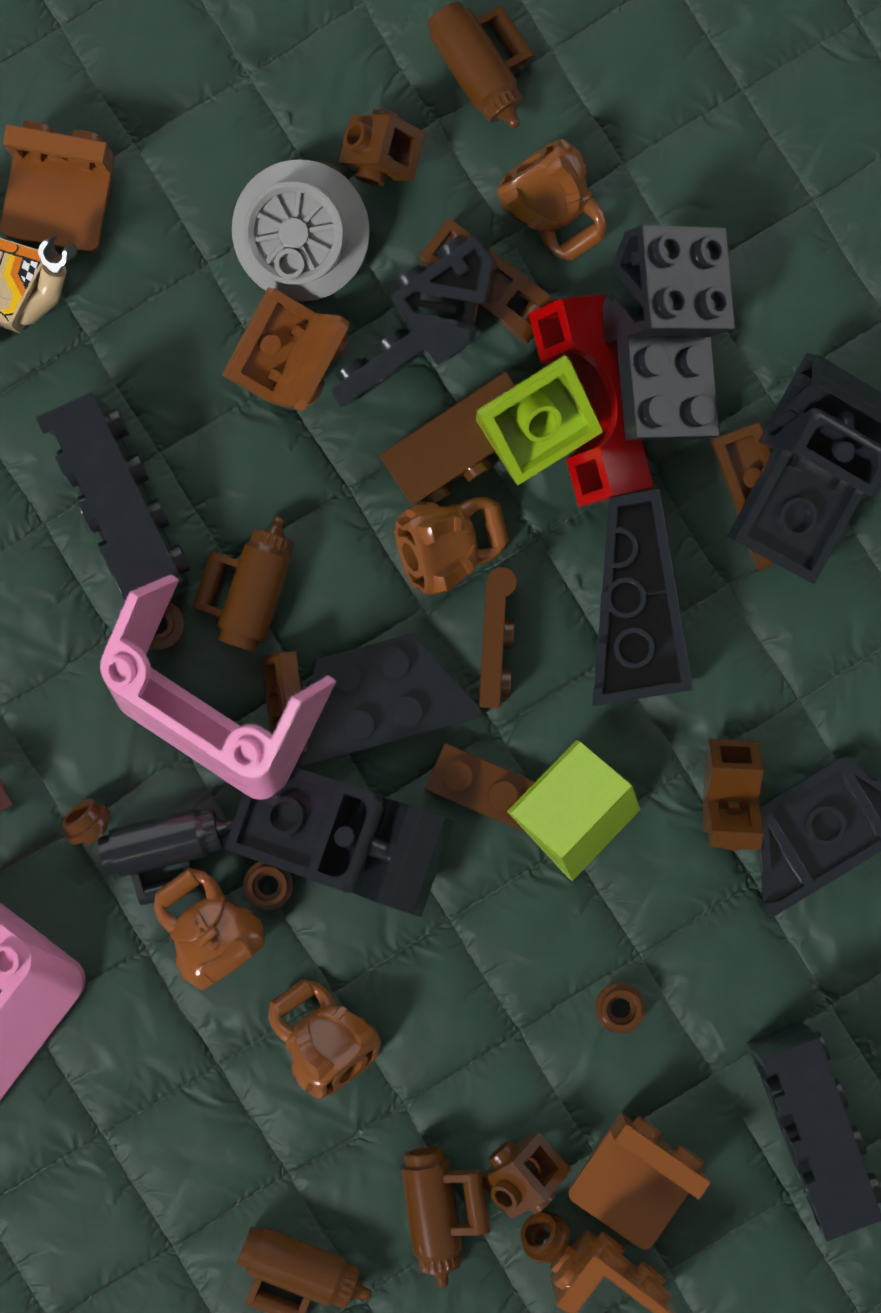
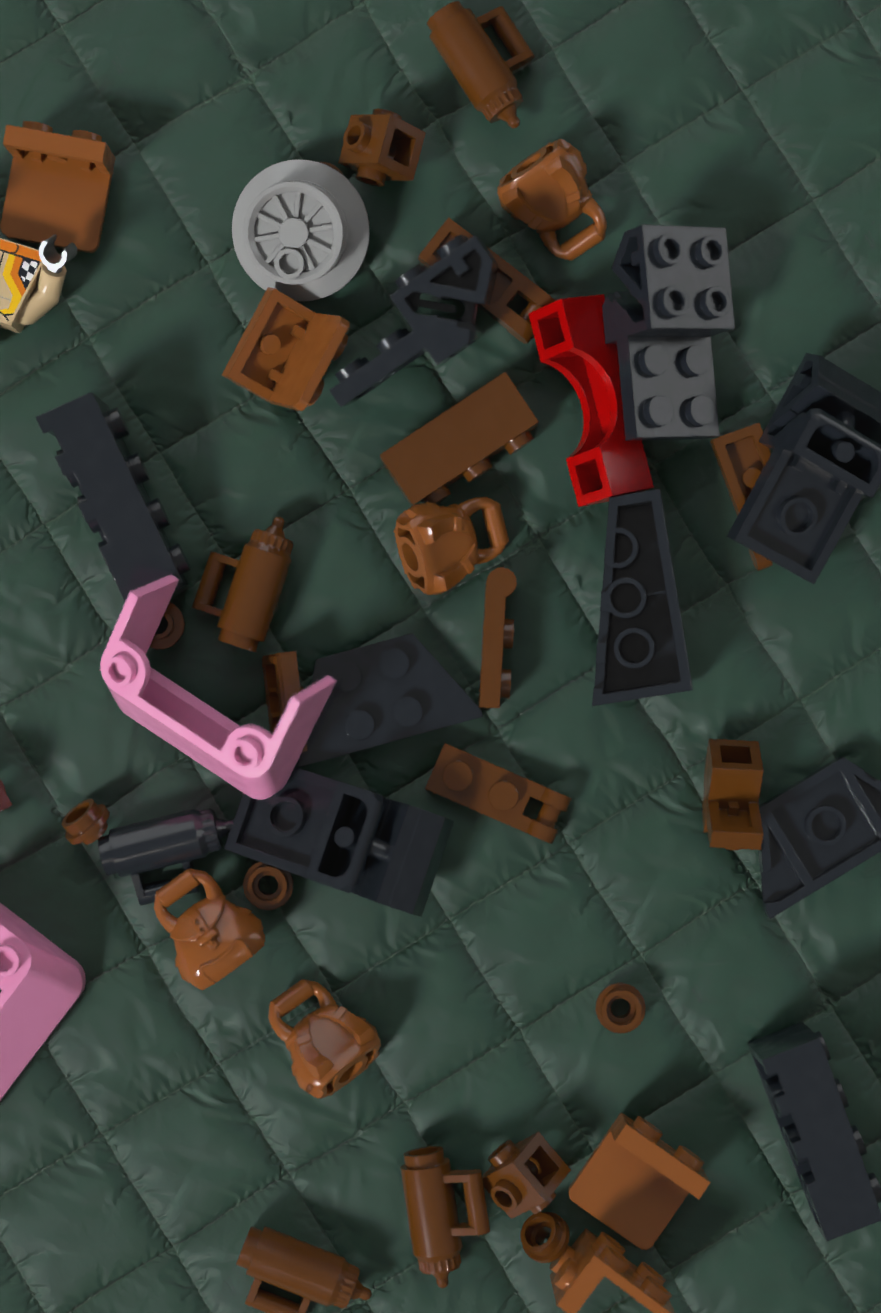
lime slope [476,356,603,486] -> none
lime slope [507,740,641,881] -> none

